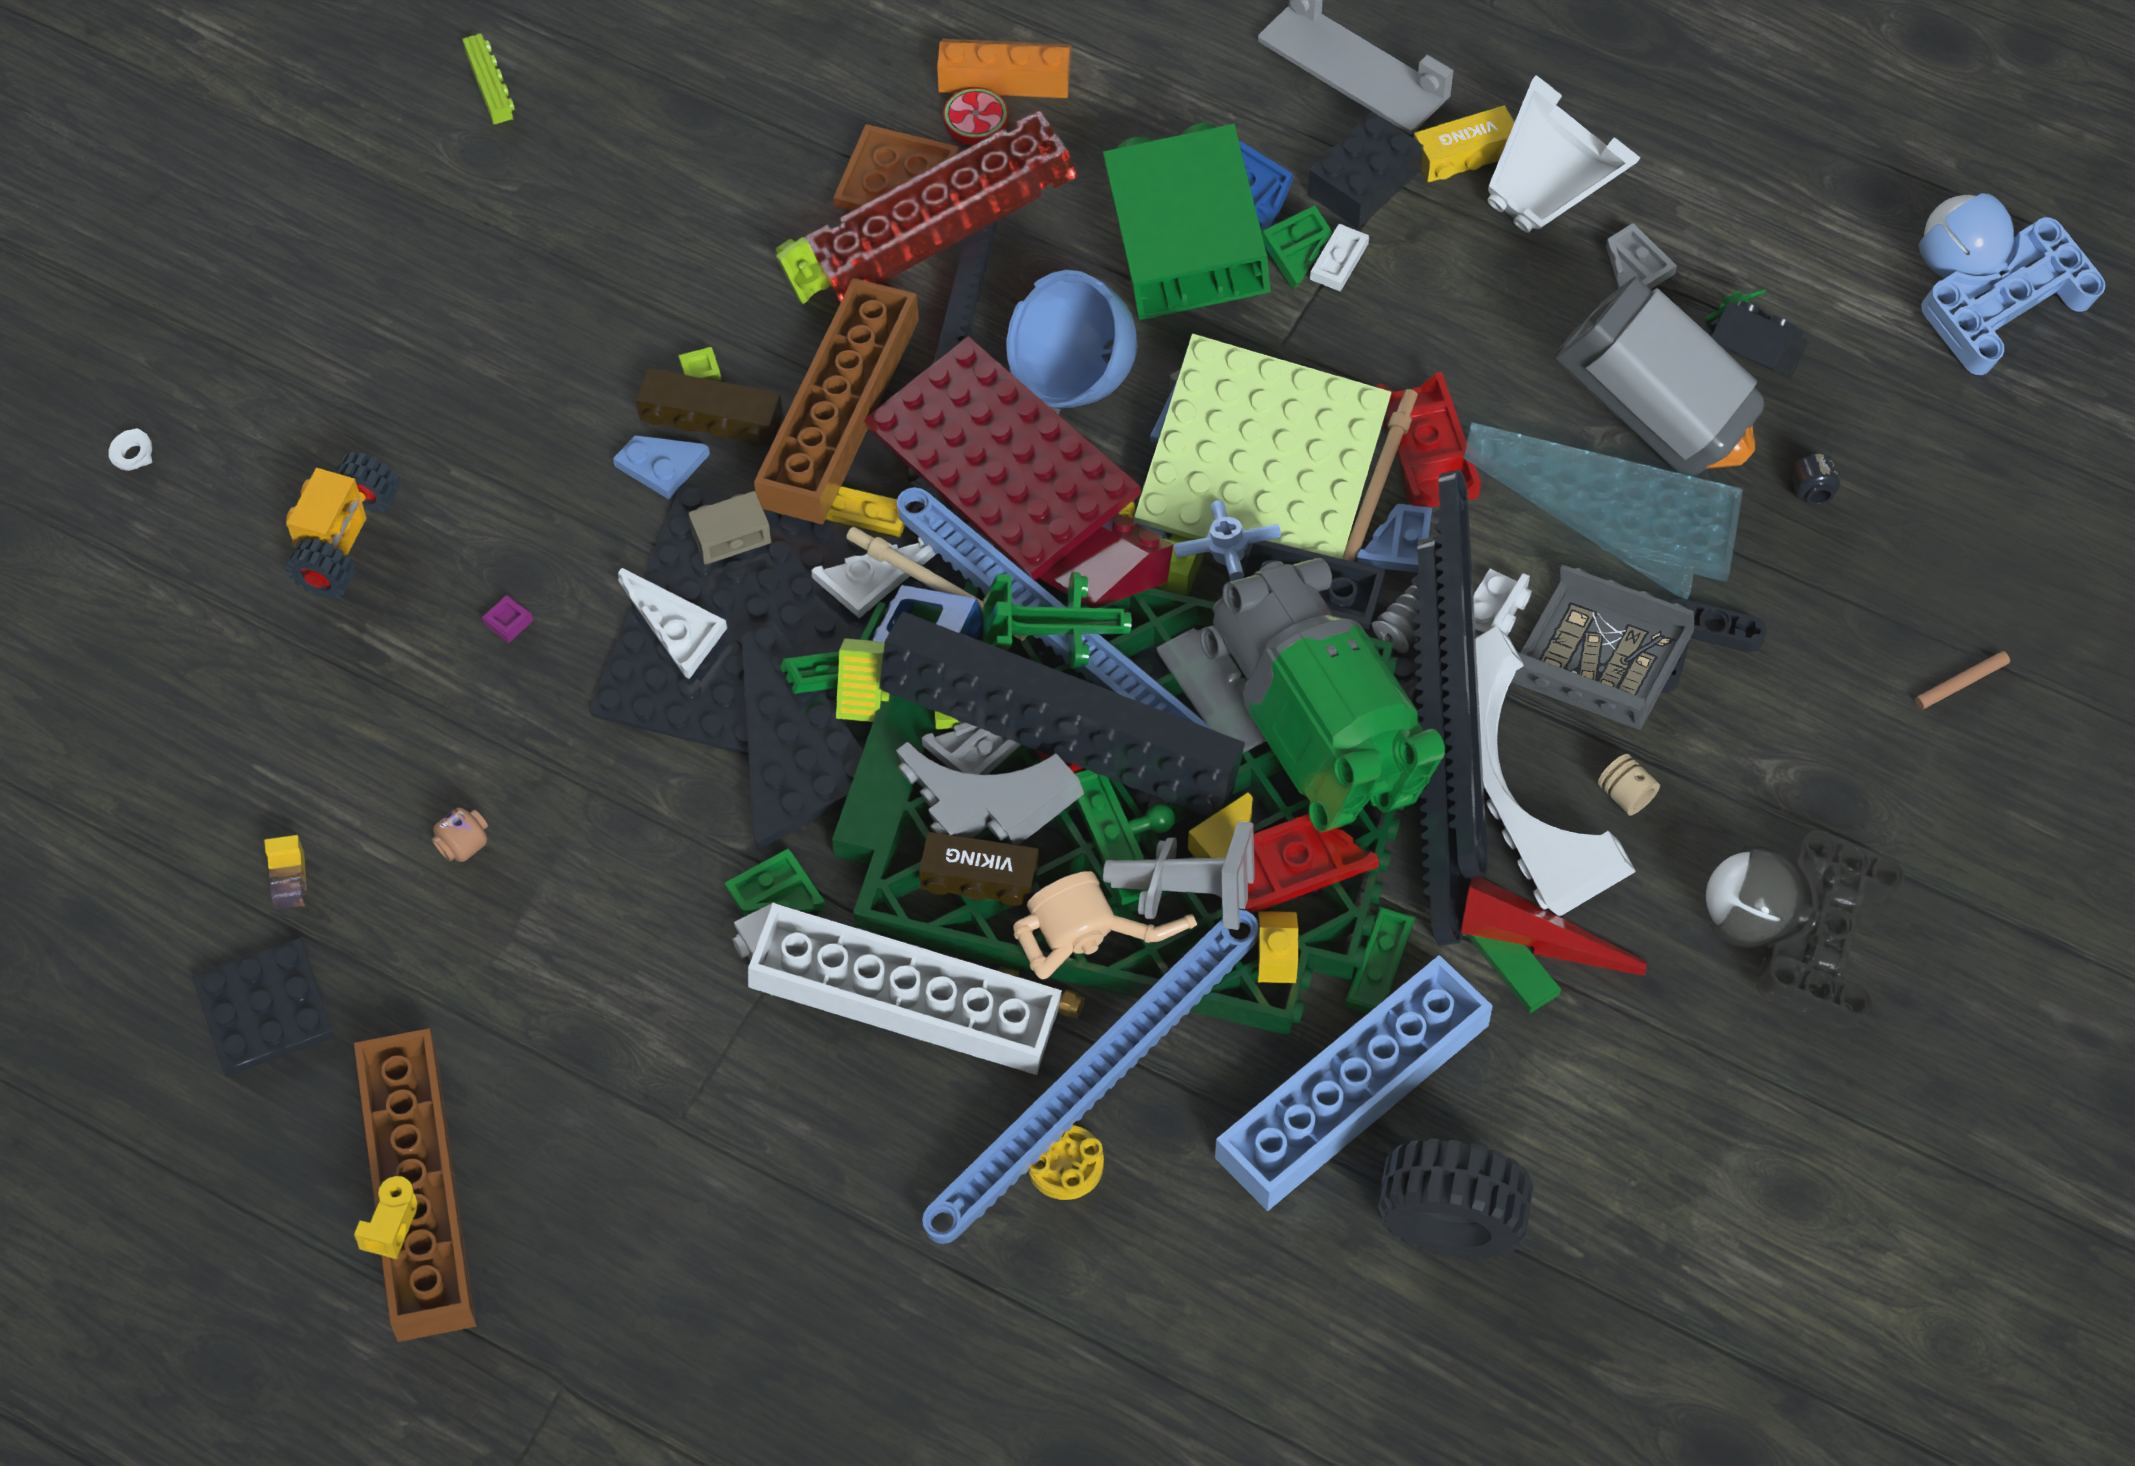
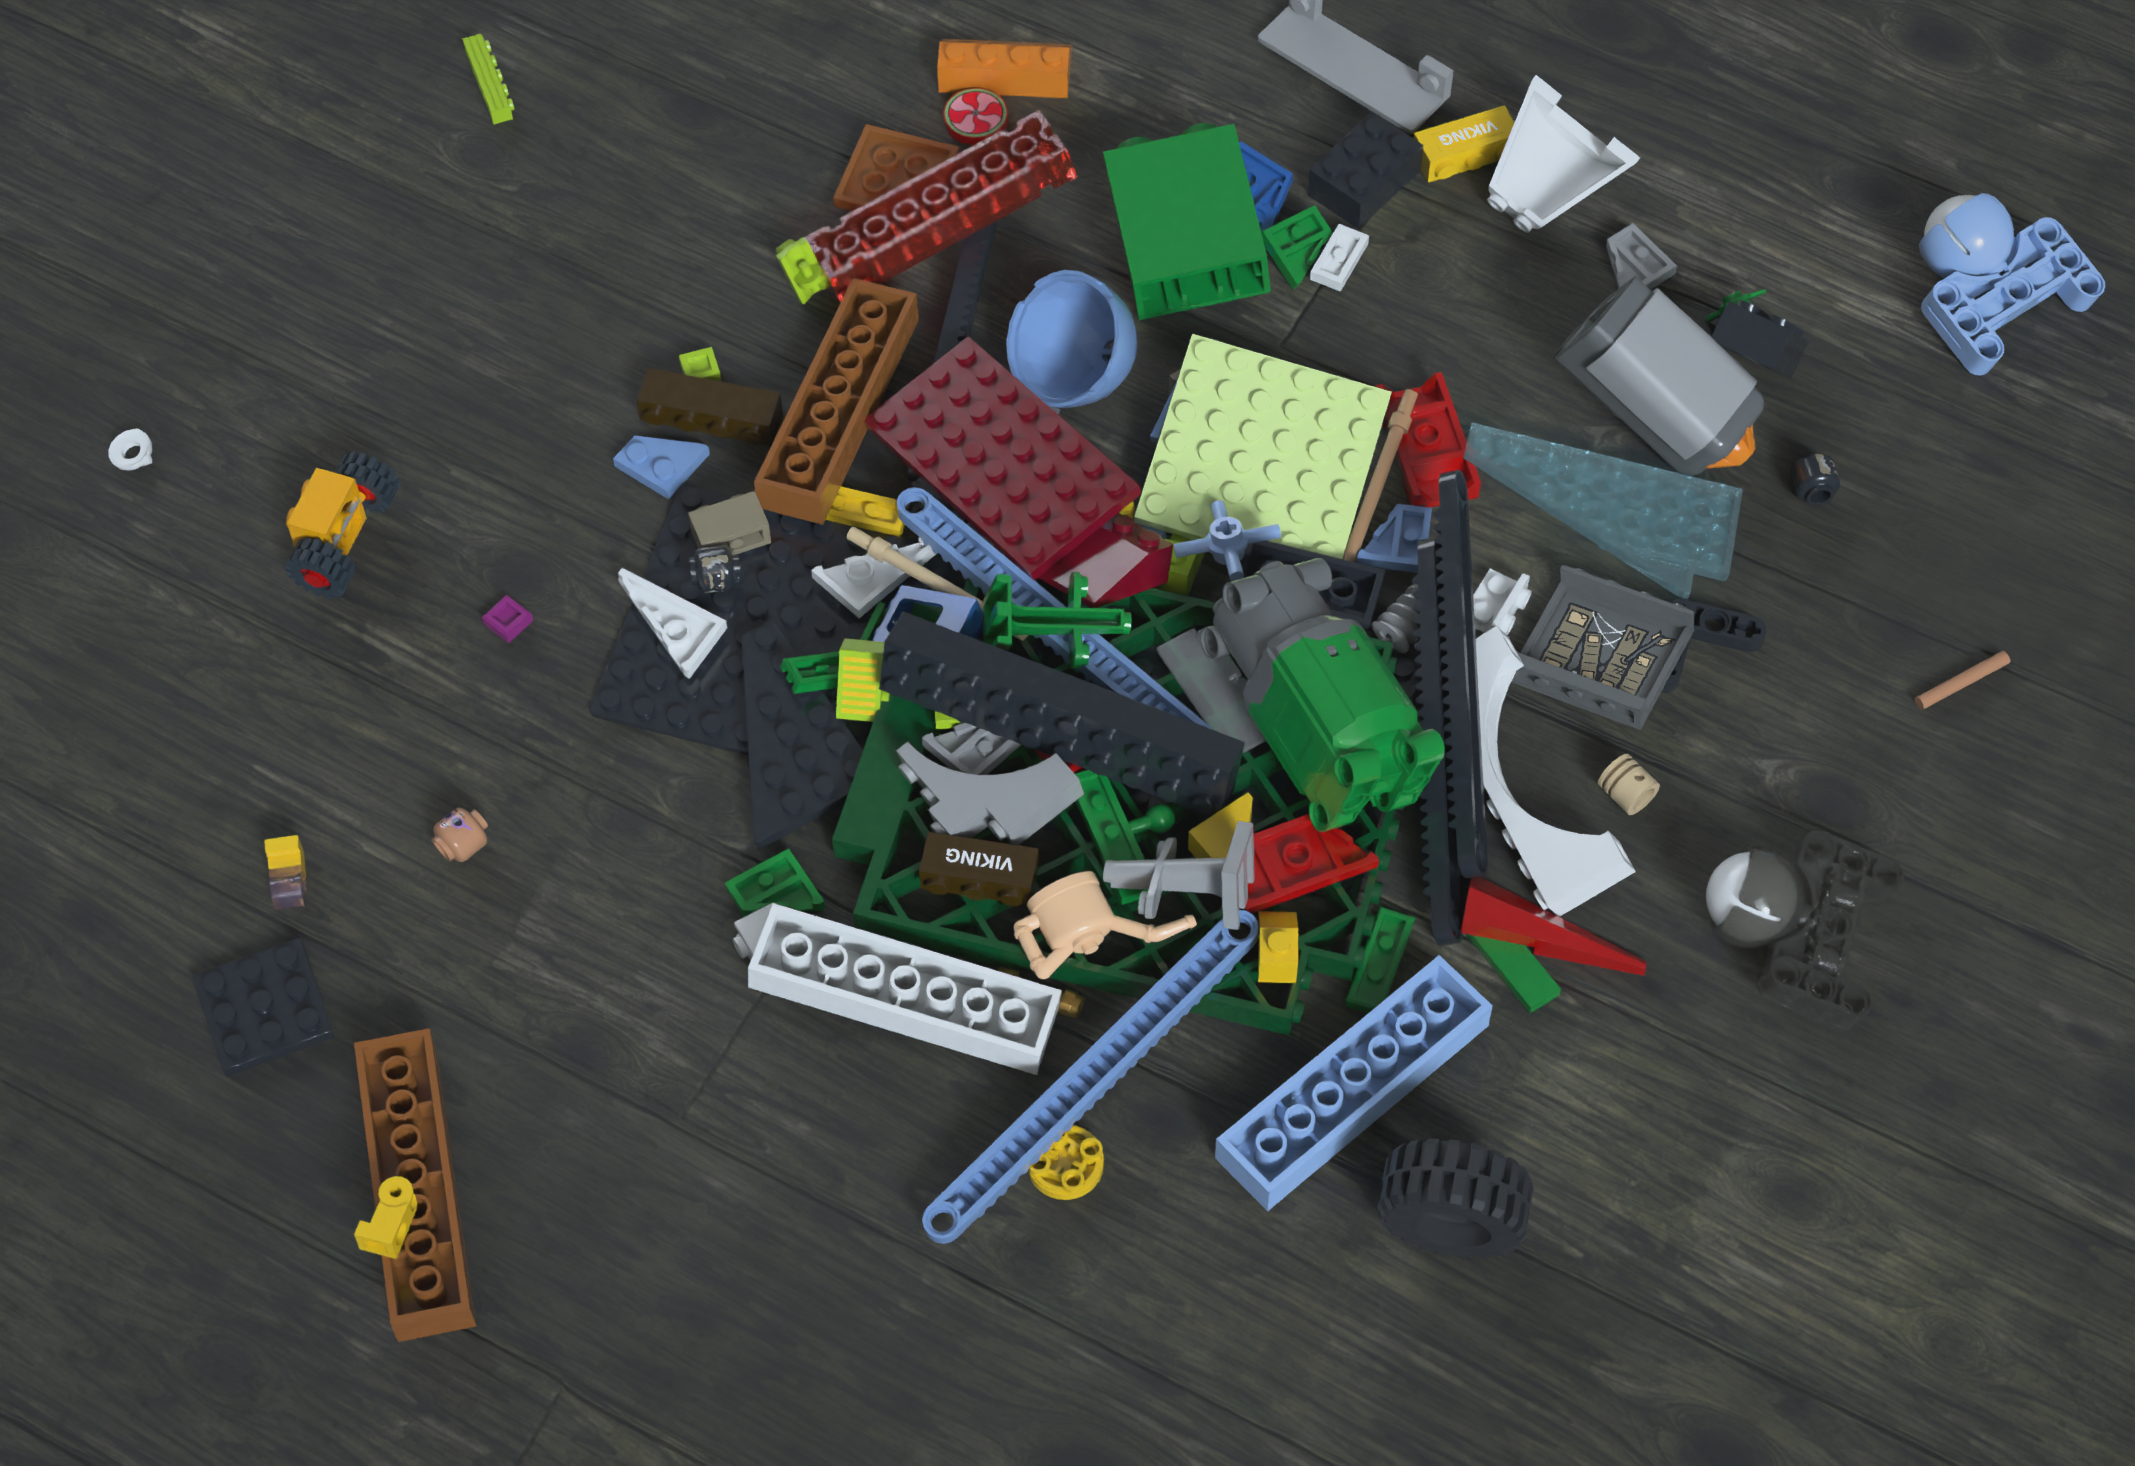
none -> black head [689,545,741,593]

